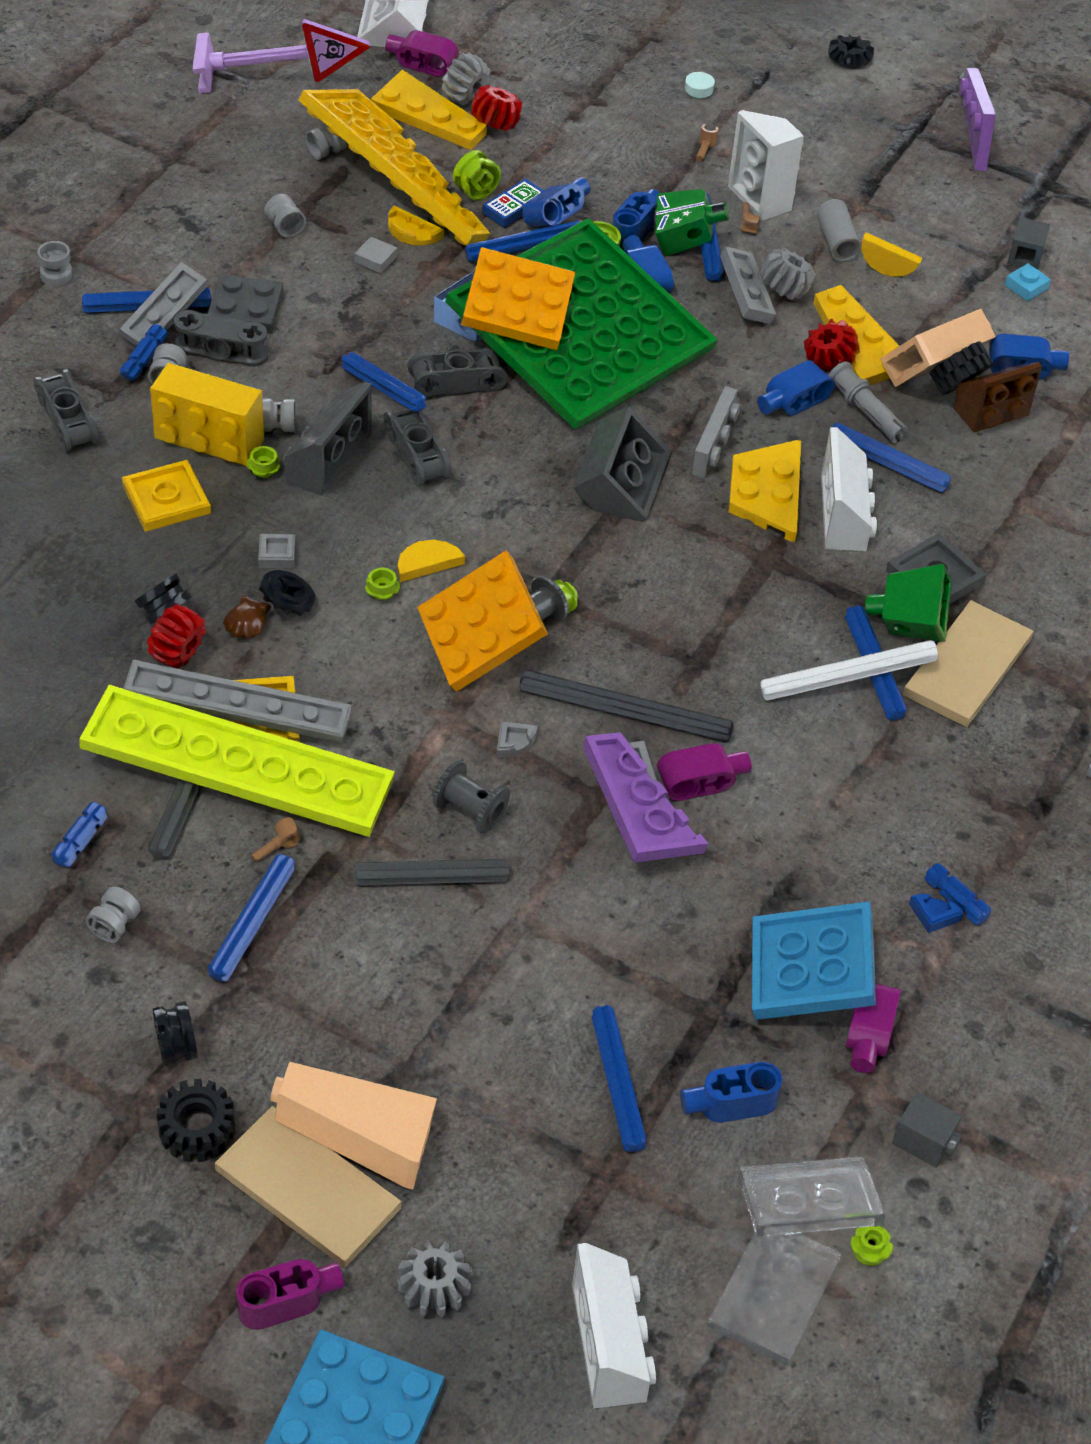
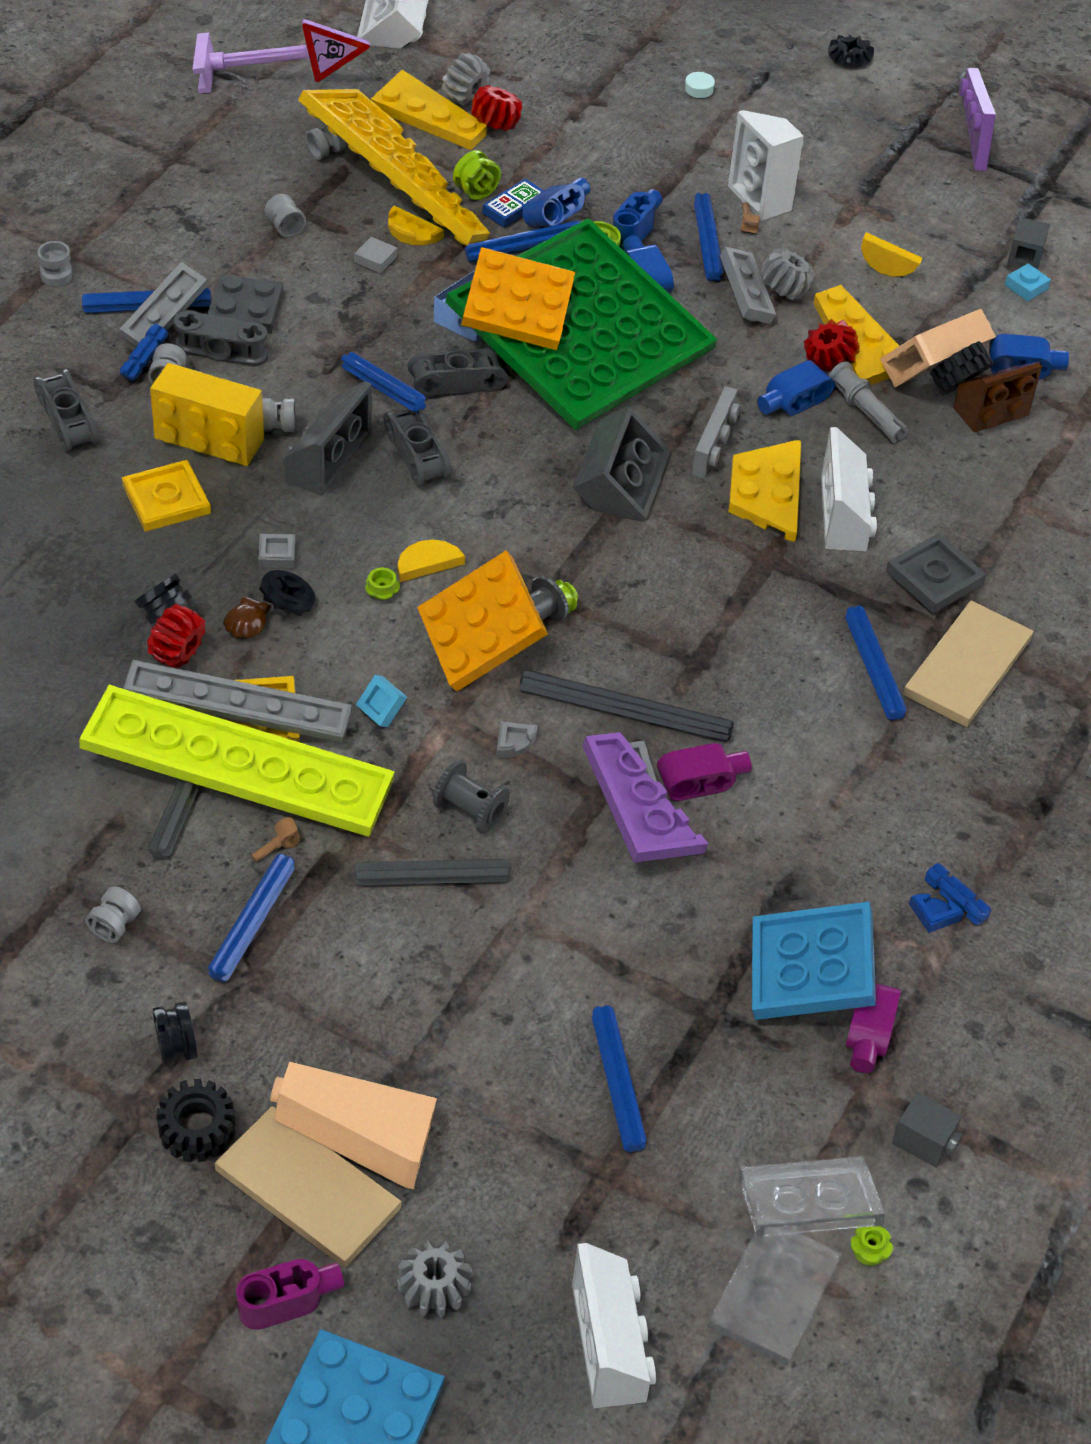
blue axle [51,802,107,868] -> none
lime plate [247,446,280,478] -> none
magenta piece [385,30,458,77] -> none
green torso [655,189,729,256] -> none
blue piece [680,1062,782,1123] -> none
medium nougat hand [696,124,719,162] -> none
white axle [760,640,938,701] -> none
light grey pin [817,199,862,263] -> none
blue axle [828,423,951,493] -> none
green torso [865,564,952,641] -> none
none -> medium azure plate [355,675,407,727]

